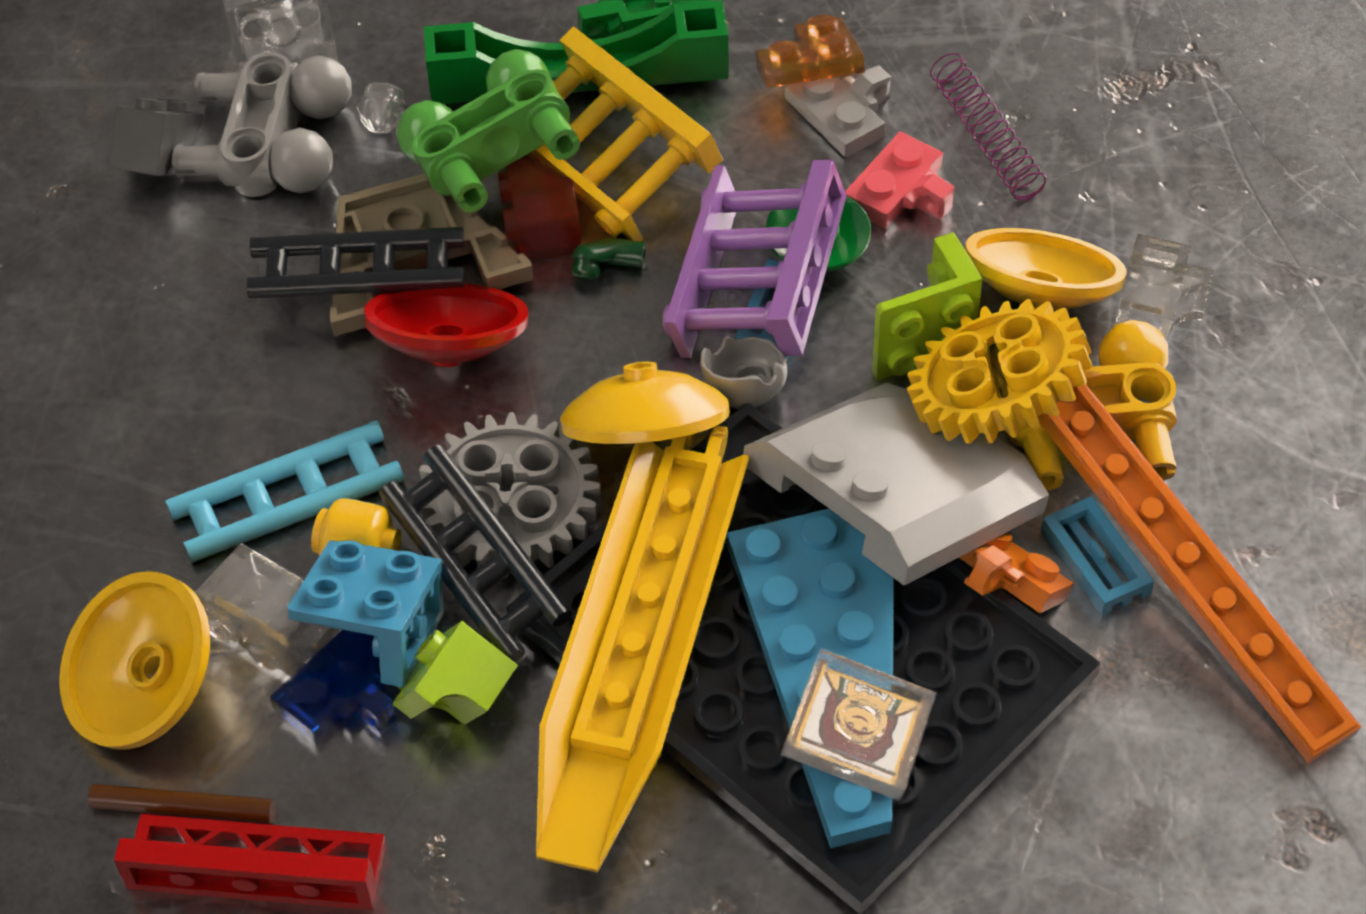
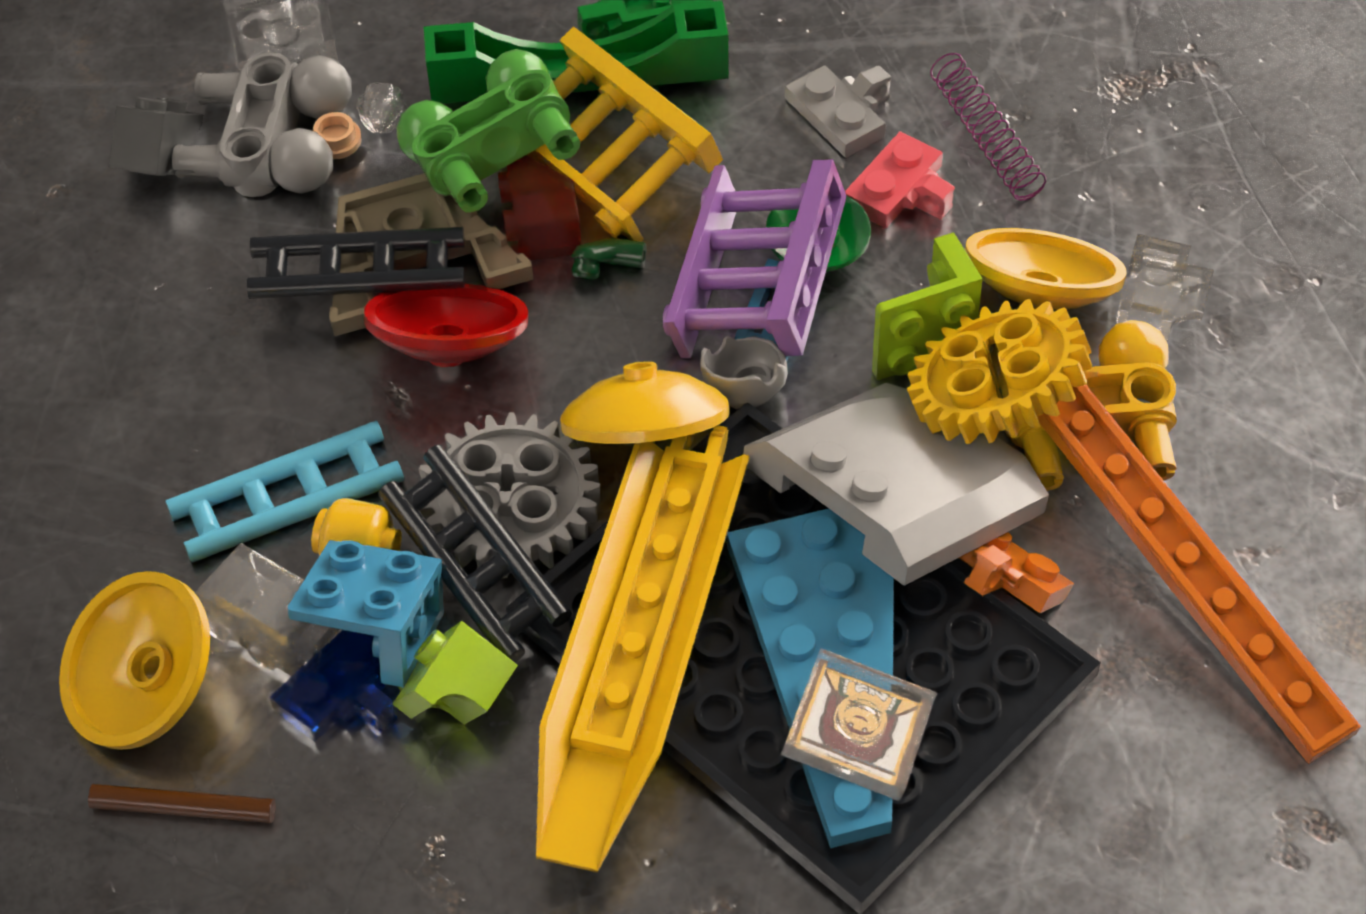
red fence [114,814,386,911] -> none
clear orange plate [755,15,865,88] -> none
dark azure tile [1041,496,1154,616] -> none
none -> light nougat plate [312,112,362,159]

